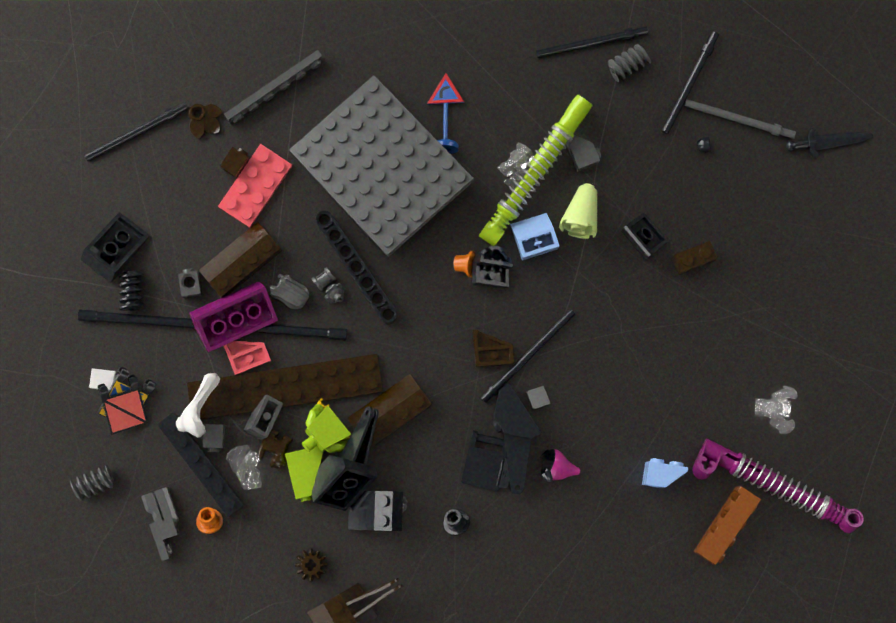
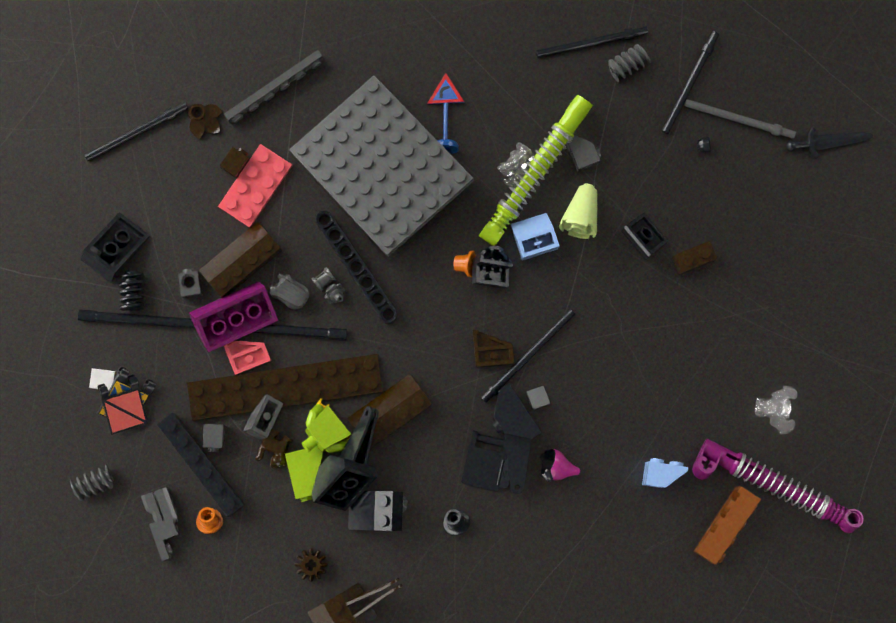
white hair [176,373,220,438] -> none
clear animal [226,445,262,490] -> none

